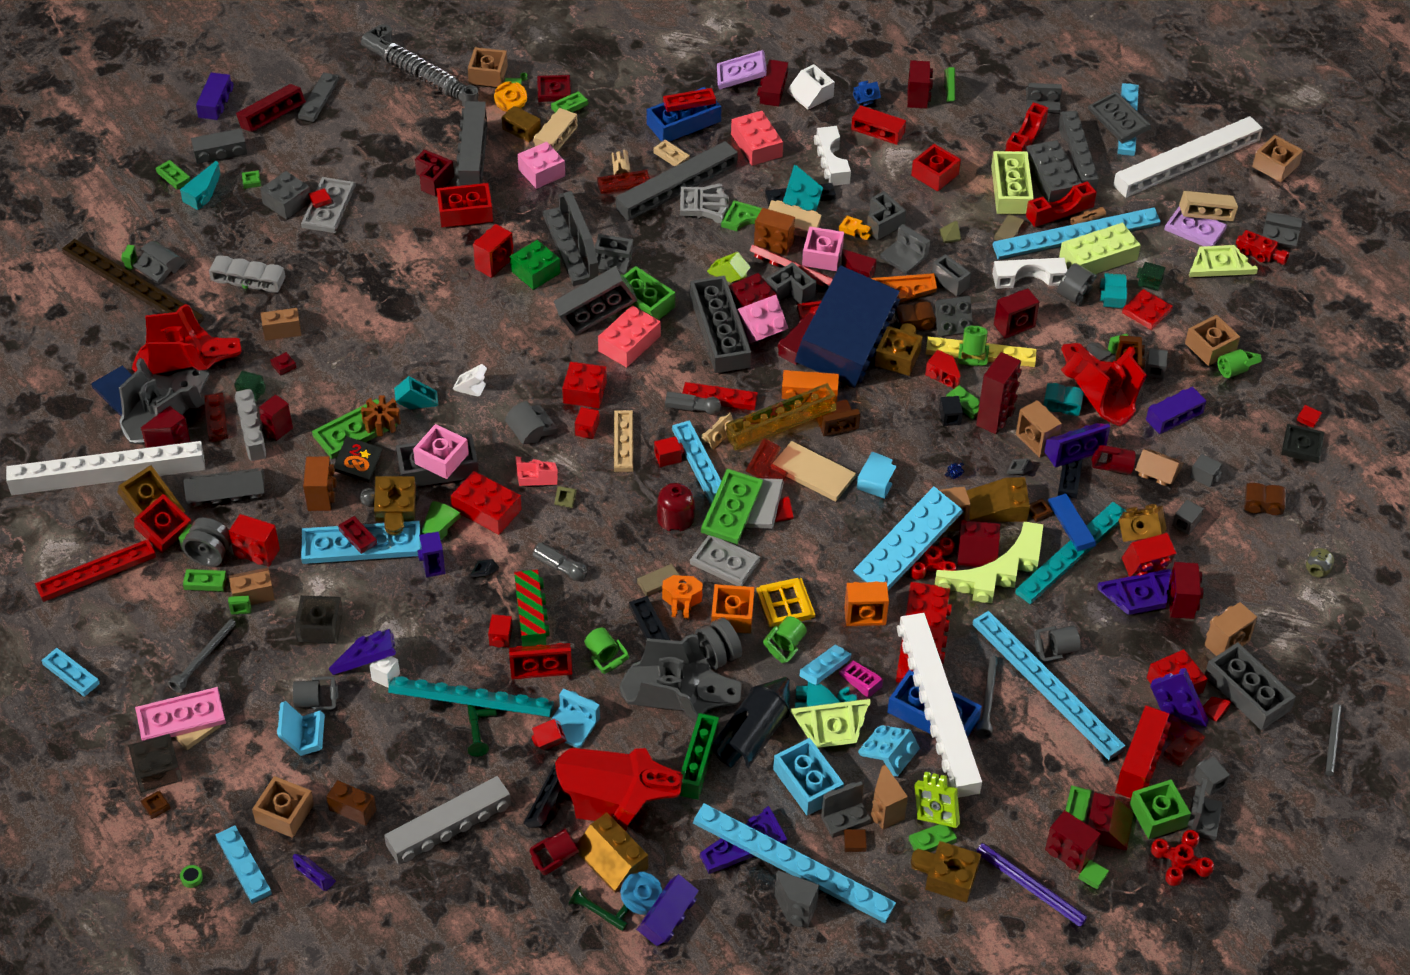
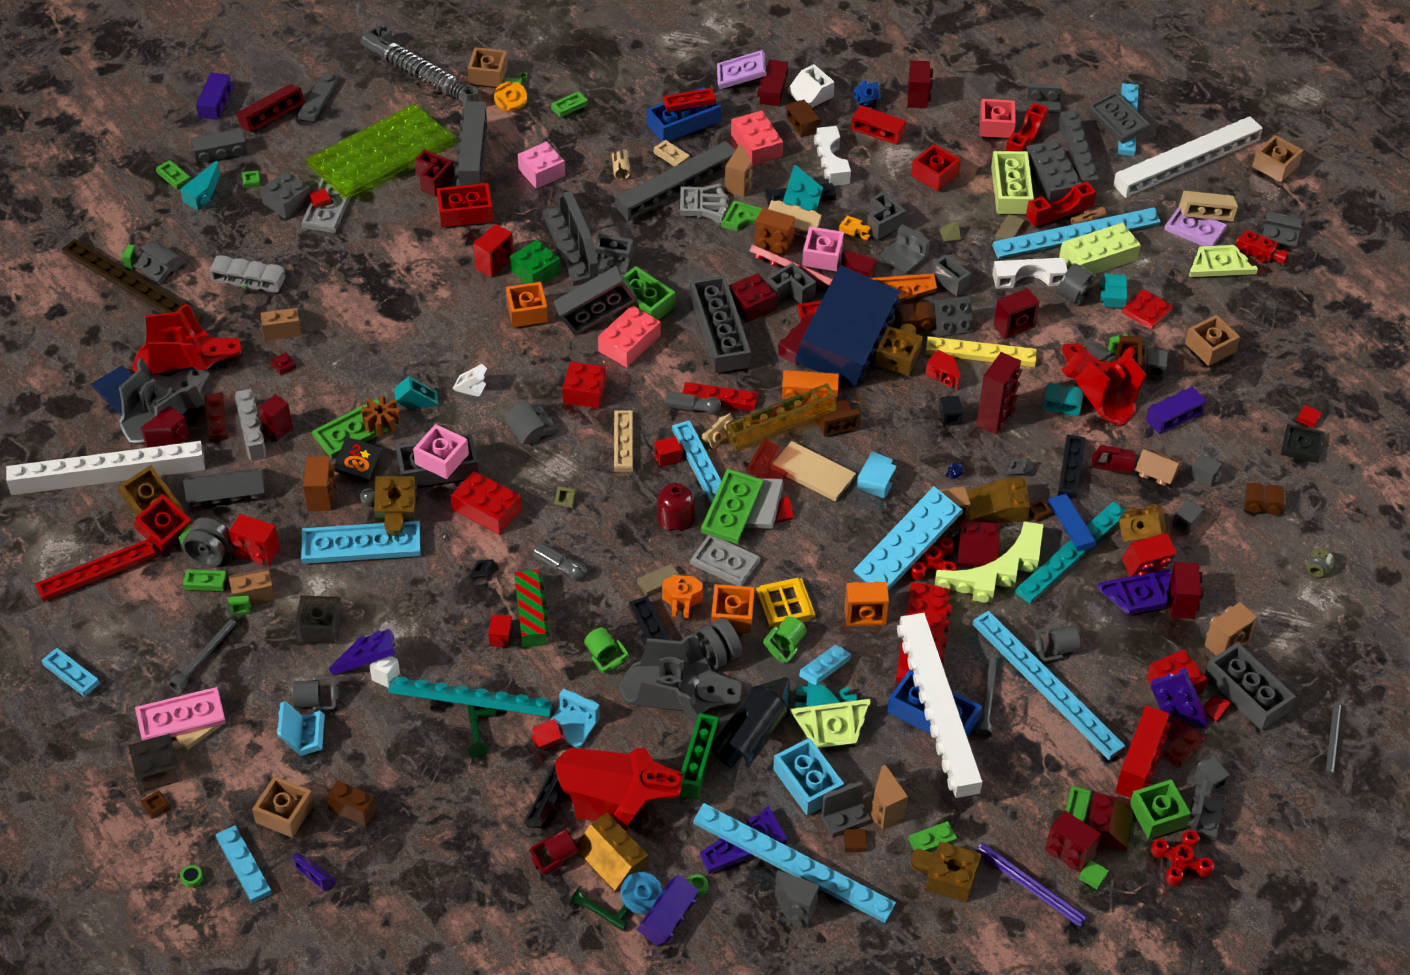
clear green brick [234,370,266,401] -> none
dark red plate [338,516,377,554] -> none
light grey brick [384,776,511,865] -> none
dark purple brick [417,532,446,578] -> none
bright green slope [420,501,461,540] -> none
pearl gold brick [501,106,541,142] -> none
red slope [509,643,572,679] -> none
coral slope [515,457,558,486] -> none
tan brick [533,108,578,152] -> none
dark red tile [537,75,571,102] -> none
red brick [574,407,599,439] -> none
clear red plate [597,170,650,194] -> none
lime slope [707,252,751,283] -> none
bright pink brick [737,295,789,343] -> none
dark pink slope [839,661,883,698] -> none
medium azure bracket [858,725,920,777] -> none
lime piece [914,772,960,828] -> none
bright green tile [944,67,955,102] -> none
bright green plate [946,385,980,419] -> none
bright green piece [958,326,989,366] -> none
medium nougat brick [1016,400,1062,458] -> none
dark purple slope [1044,423,1110,468] -> none
clear green brick [1136,262,1166,291] -> none
bright green piece [1217,349,1262,378] -> none
none -> clear neon green plate [305,104,455,199]
none -> orange brick [505,282,548,327]
none -> bright green tile [687,874,708,897]
none -> medium nougat slope [725,145,753,197]
none -> reddish brown brick [786,99,821,138]
none -> coral brick [980,99,1015,138]

